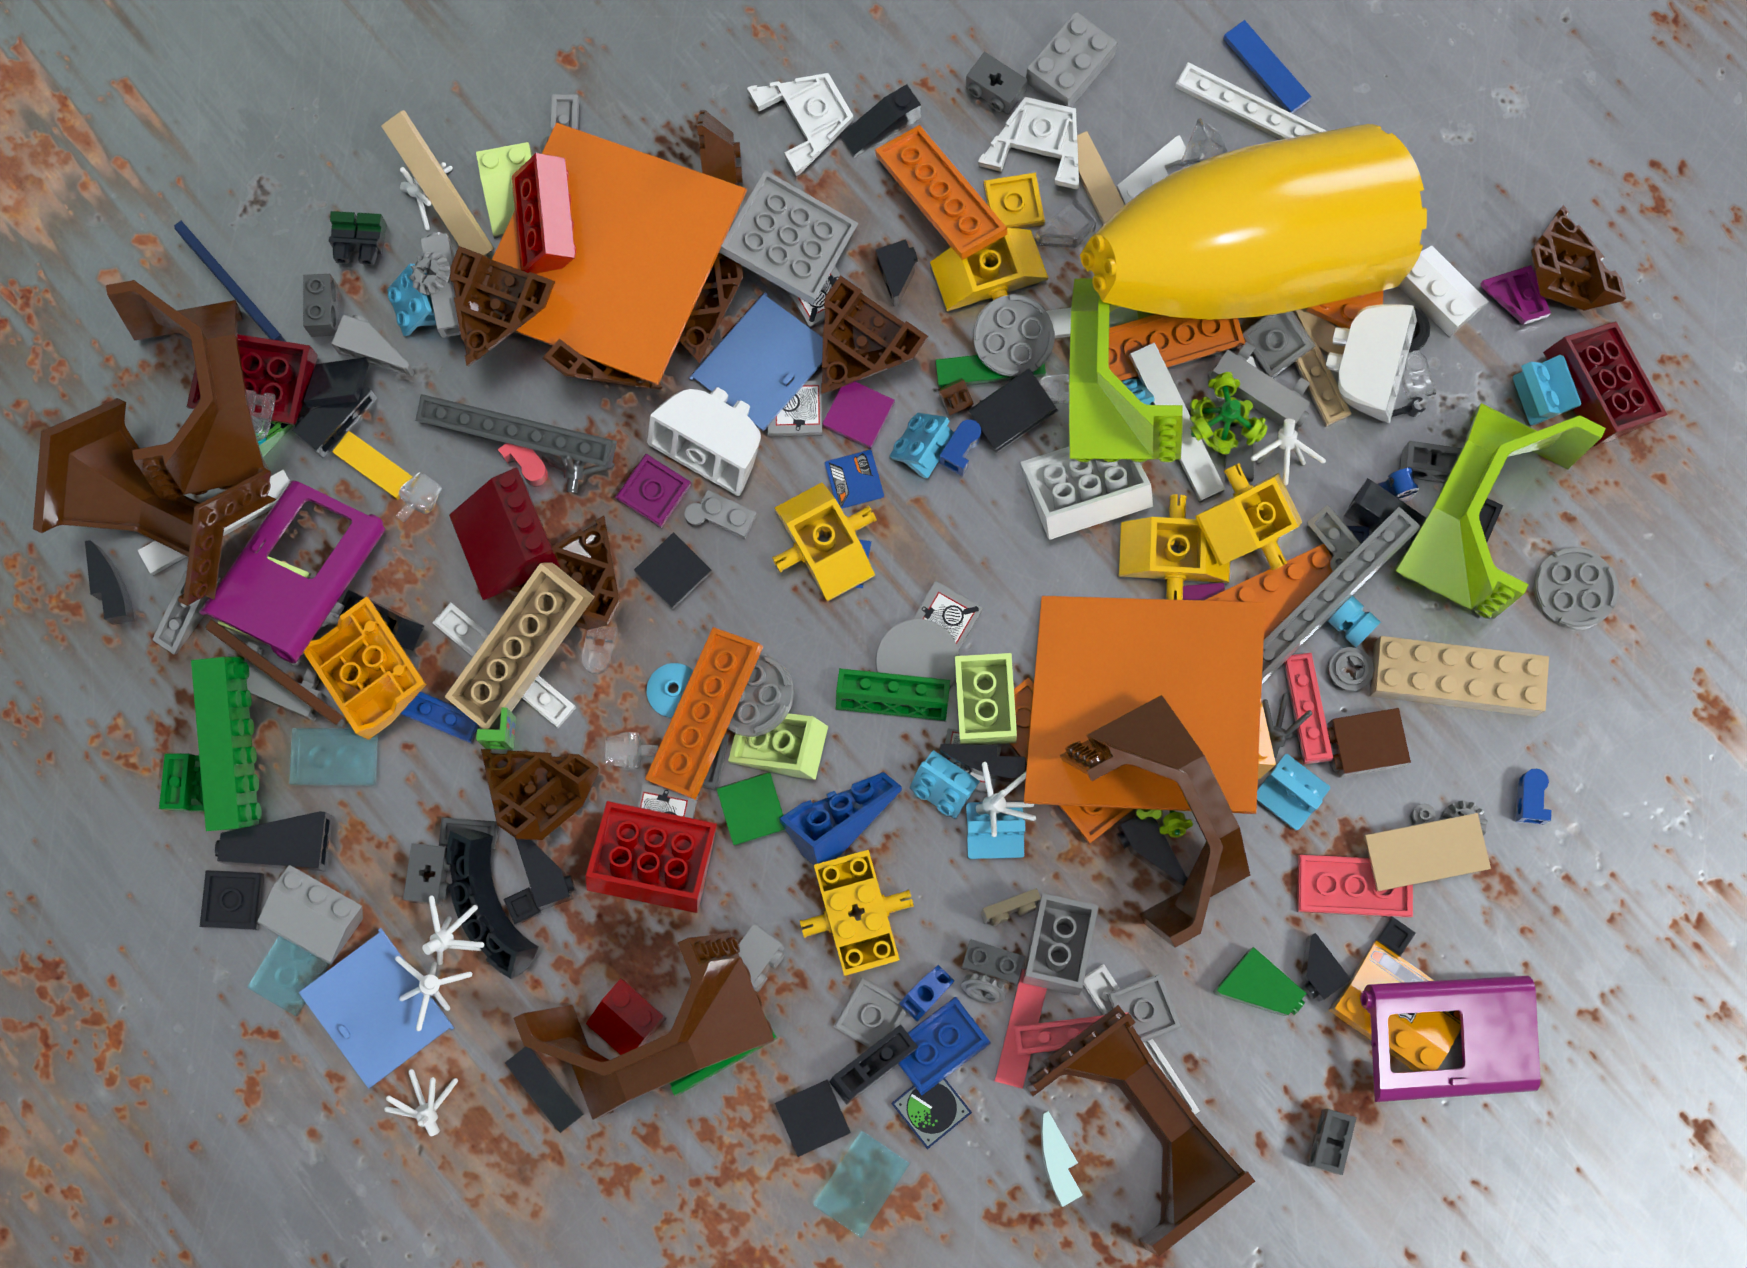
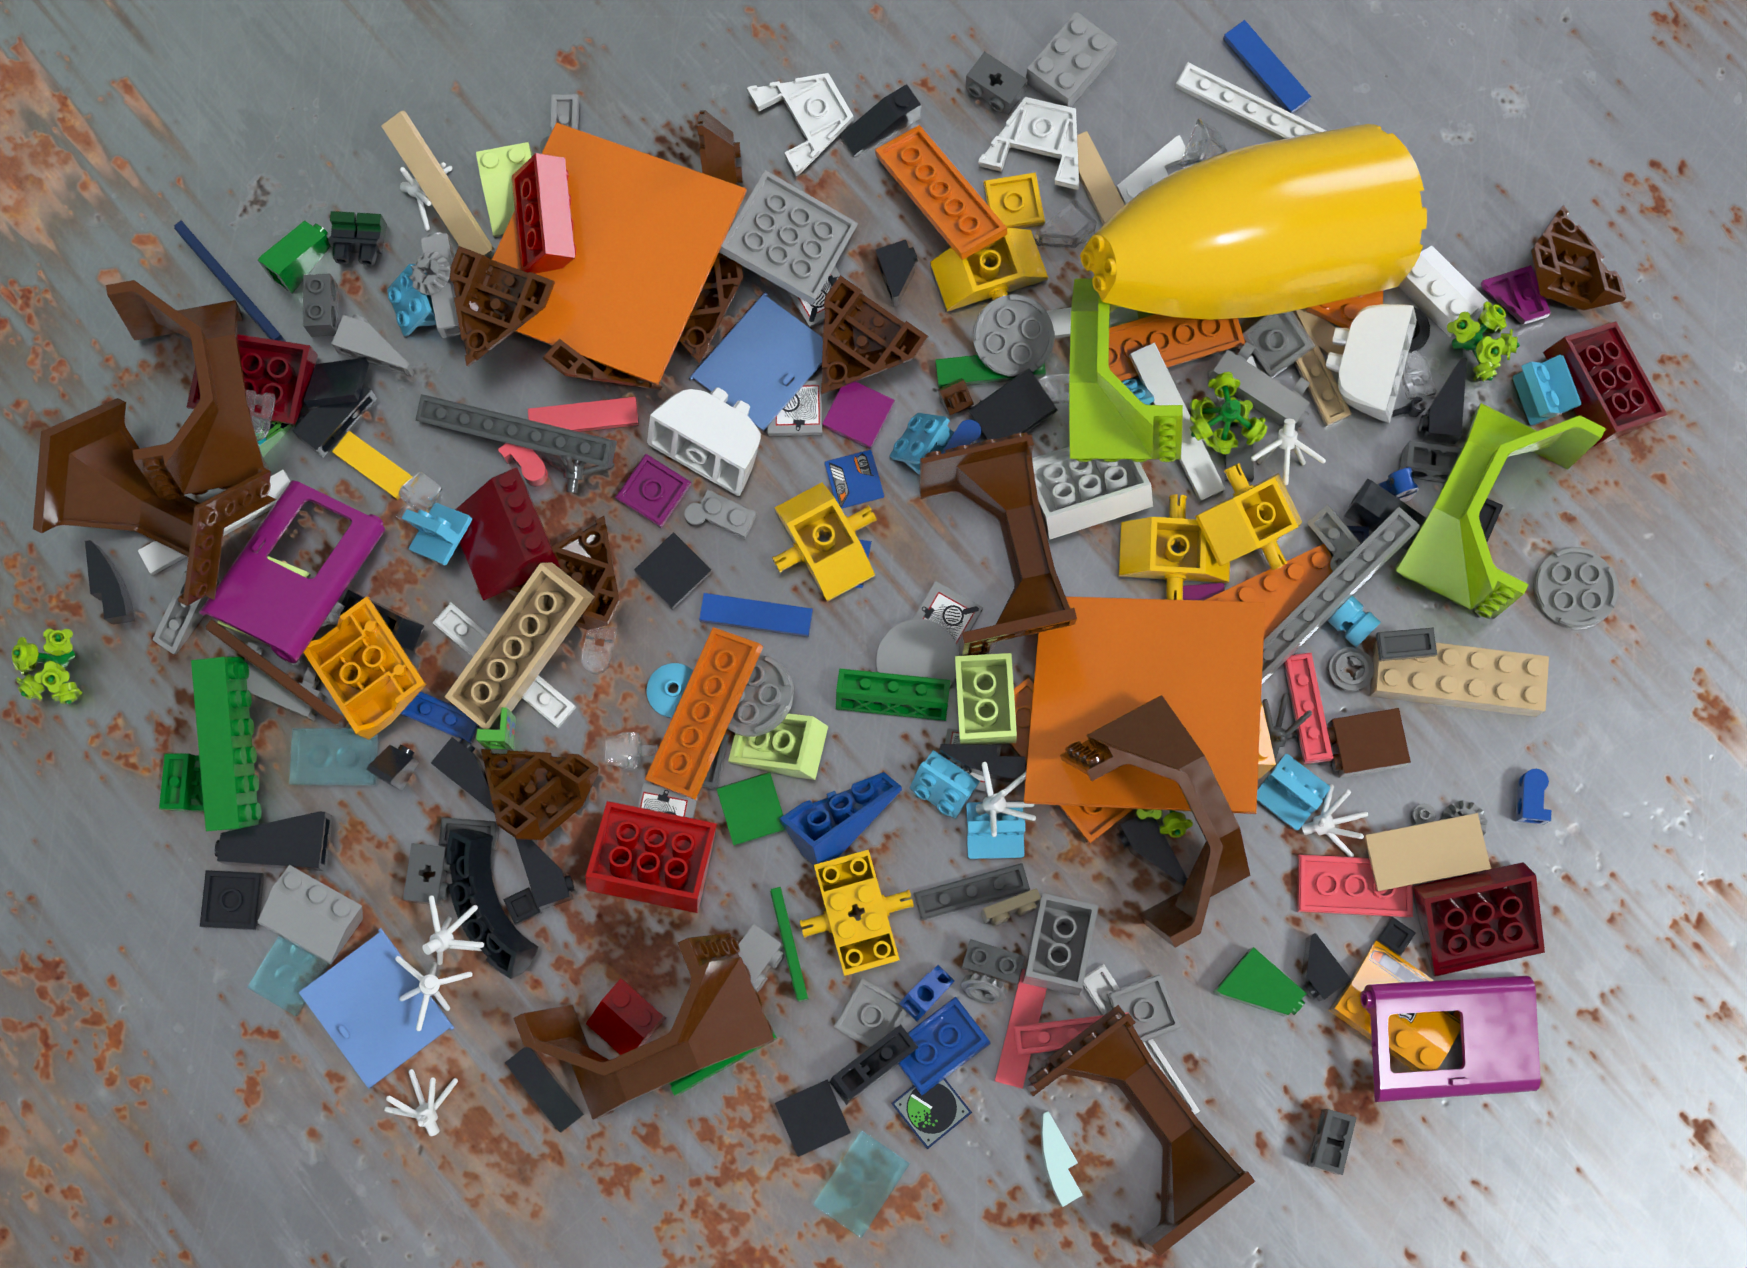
none -> lime plant [12,629,83,704]
none -> green slope [258,220,331,294]
none -> black slope [366,744,419,791]
none -> medium azure bracket [402,503,472,565]
none -> black slope [431,737,495,814]
none -> coral tile [528,397,639,432]
none -> blue tile [699,593,813,637]
none -> green tile [770,887,809,1002]
none -> dark grey tile [914,863,1030,921]
none -> reddish brown panel [919,432,1077,656]
none -> white plant [1302,784,1368,857]
none -> dark grey tile [1376,627,1437,662]
none -> dark red slope [1414,862,1545,976]
none -> black slope [1419,358,1467,444]
none -> lime plant [1447,301,1520,382]

